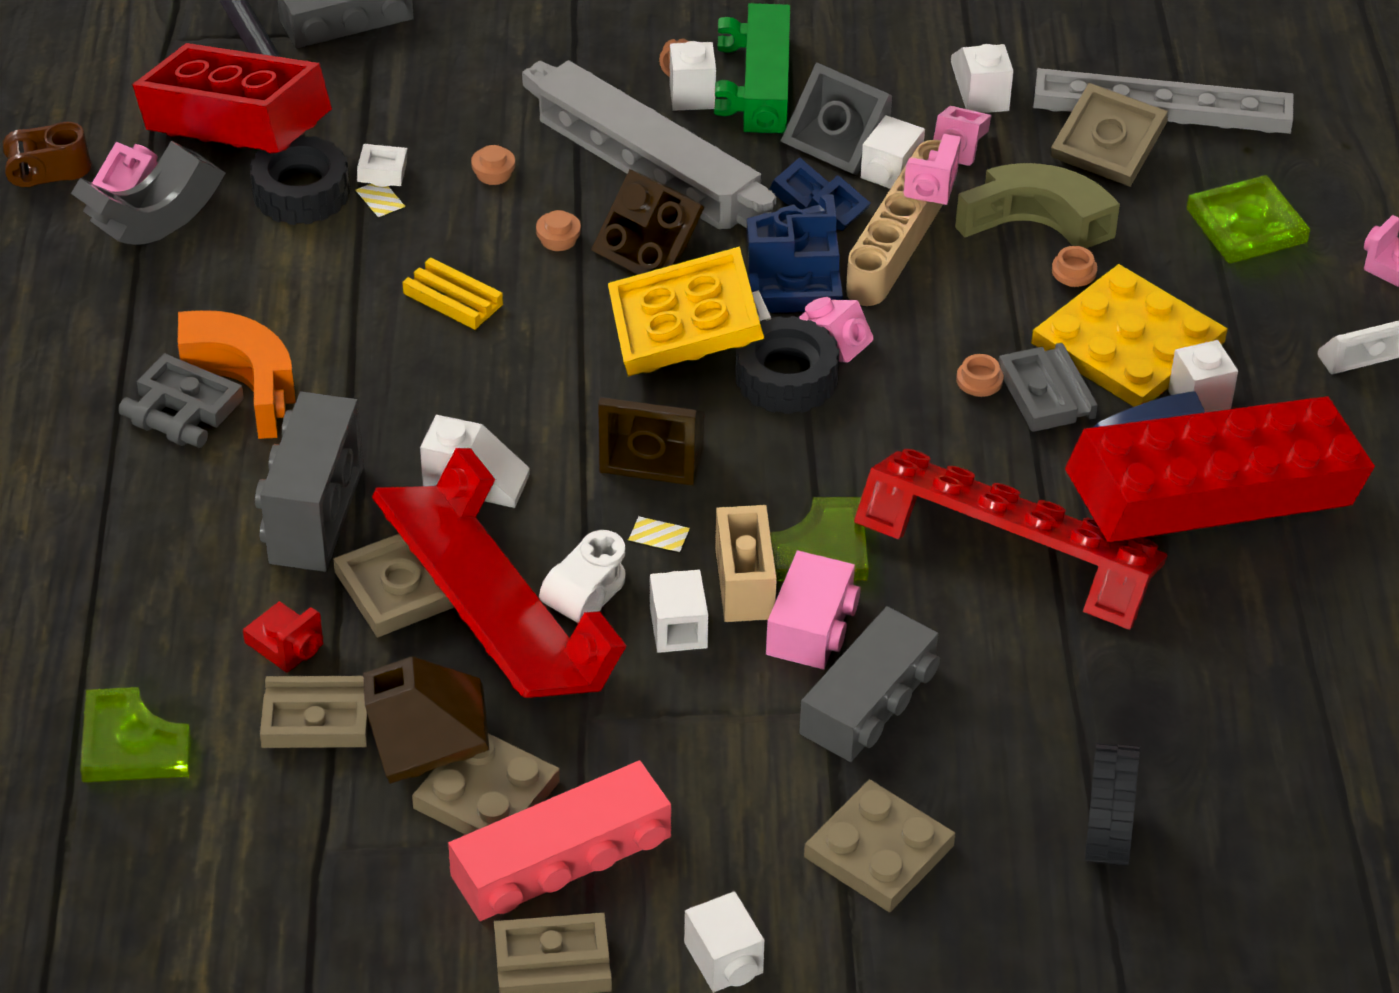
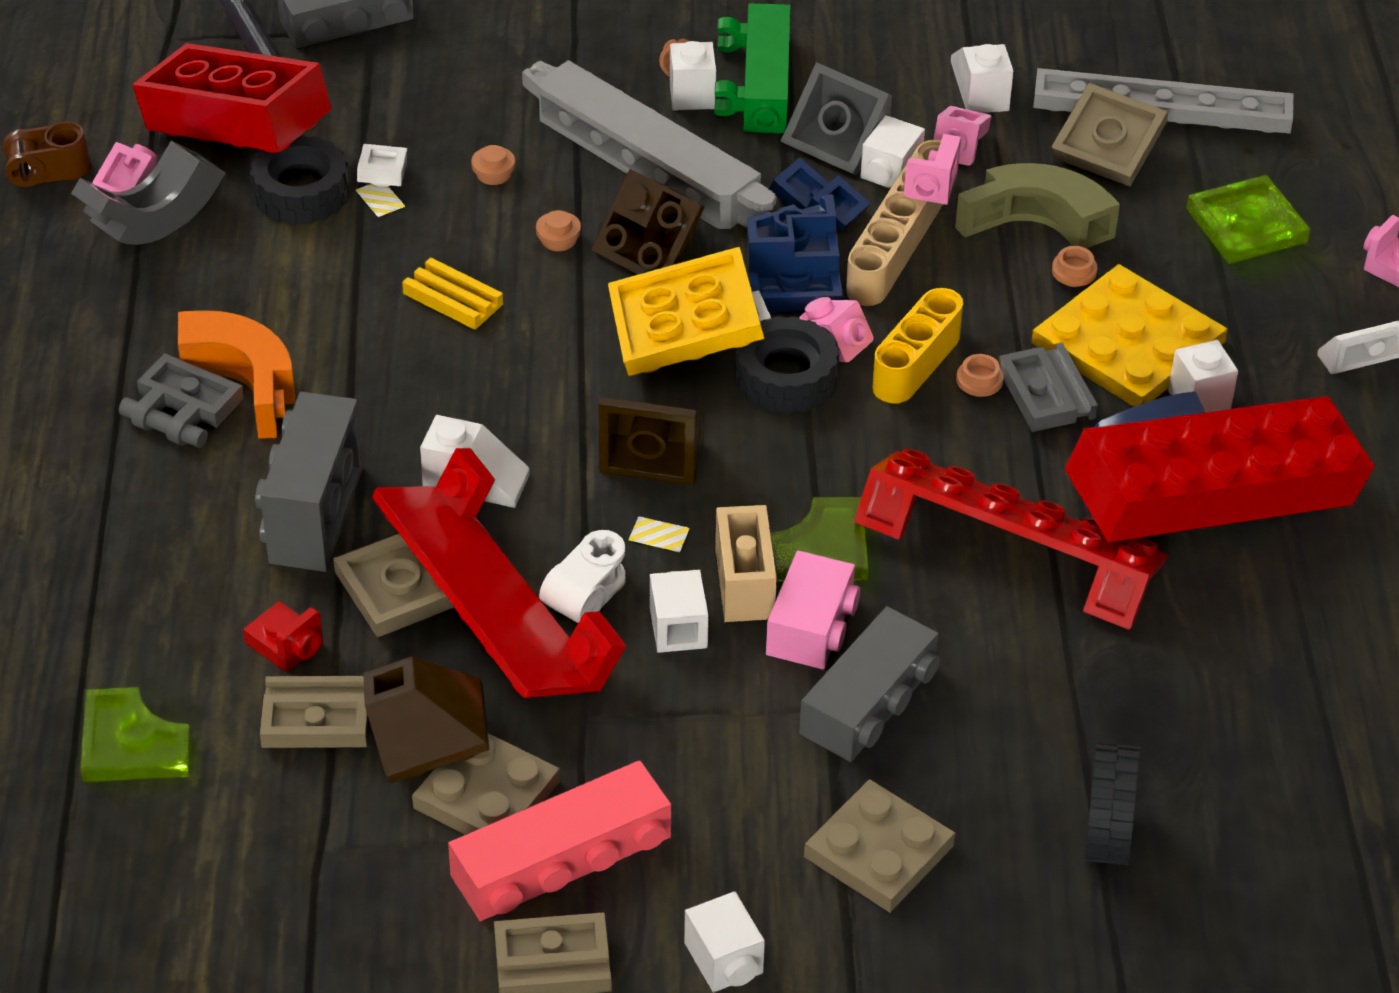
none -> yellow beam [873,288,963,403]

